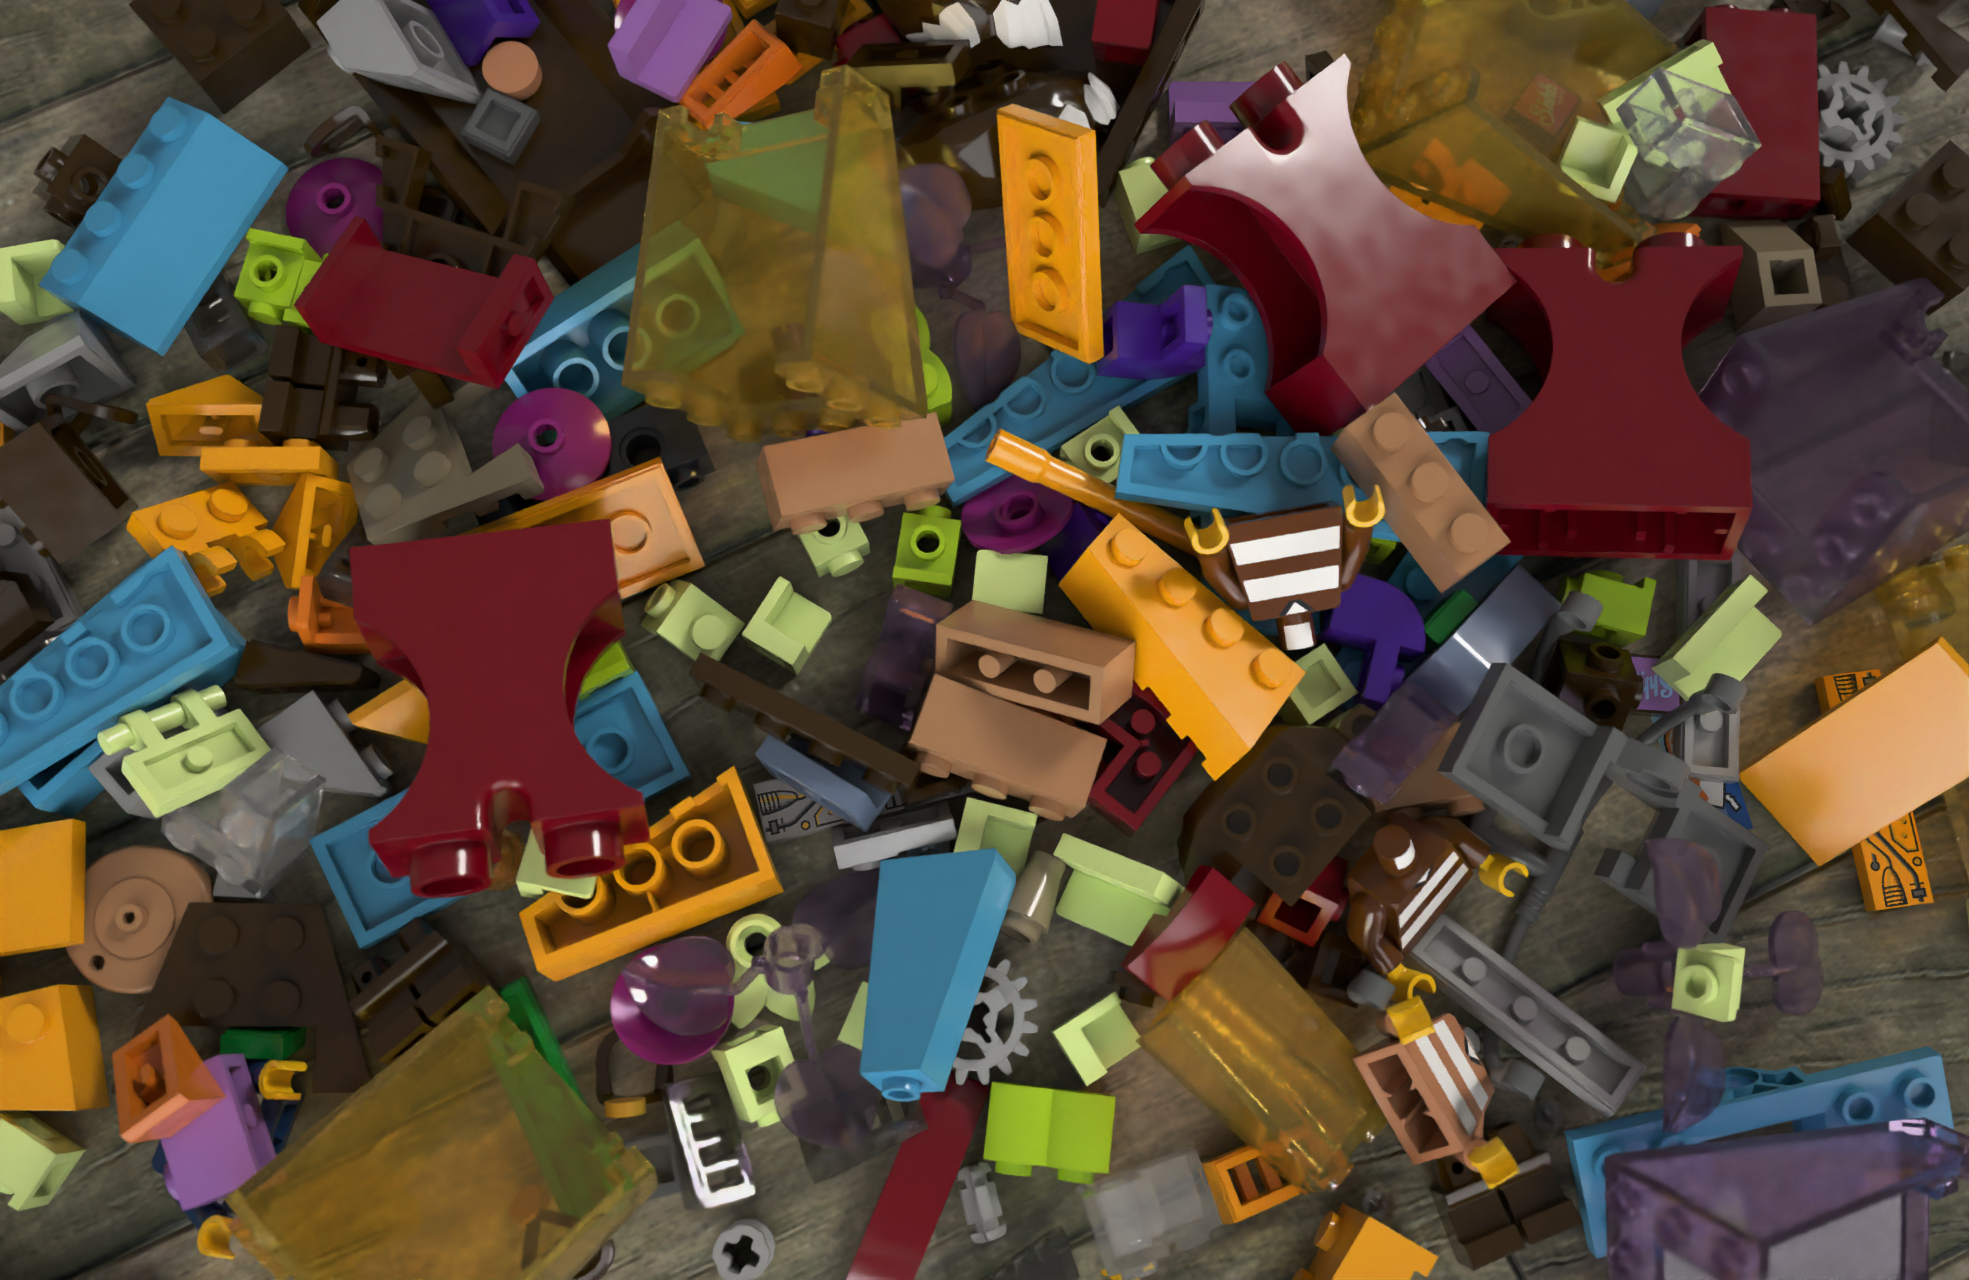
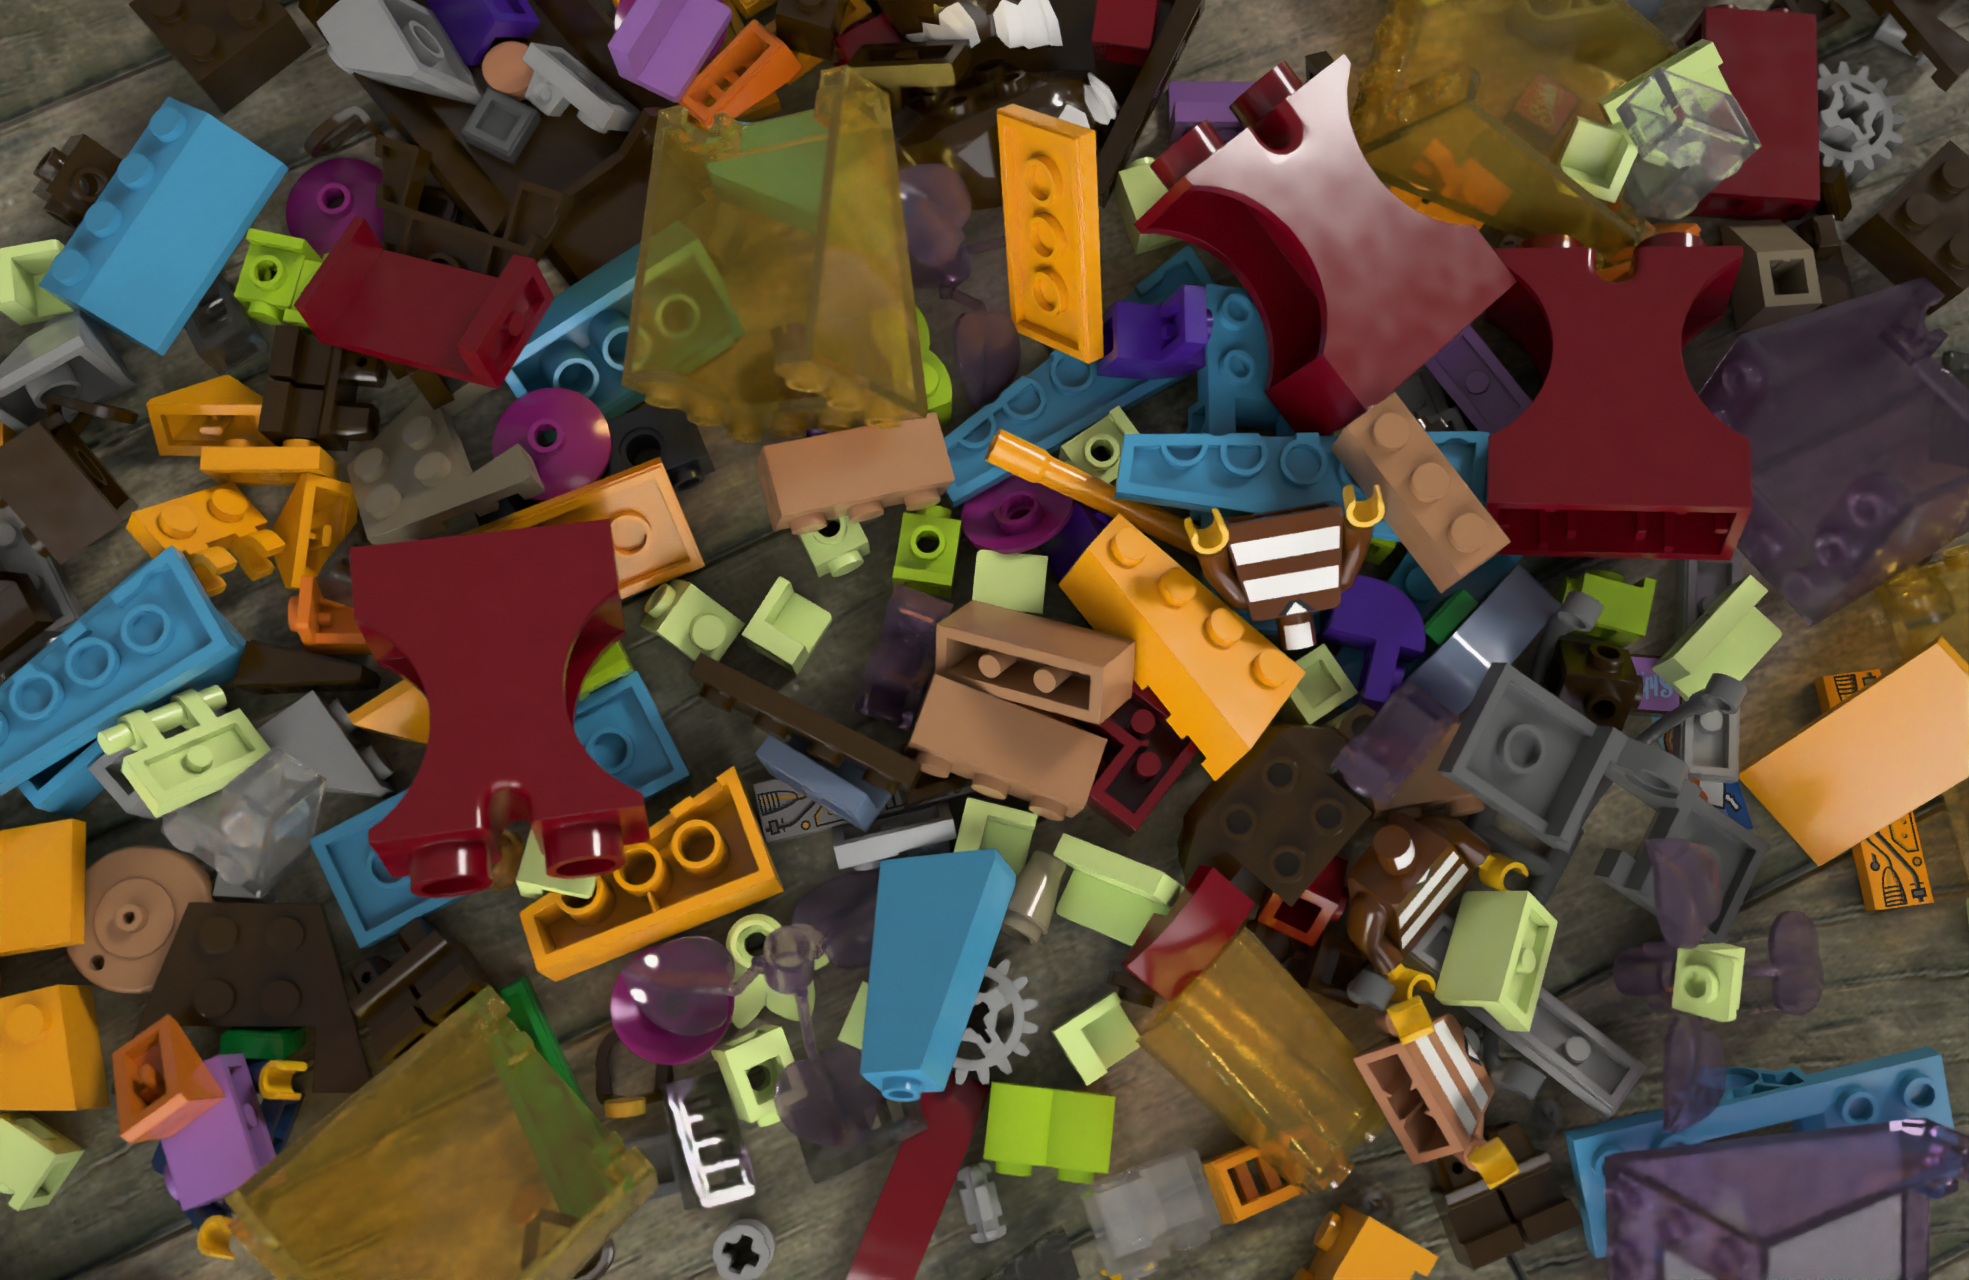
none -> light grey hinge [522,42,641,134]
none -> yellowish green panel [1434,891,1558,1032]

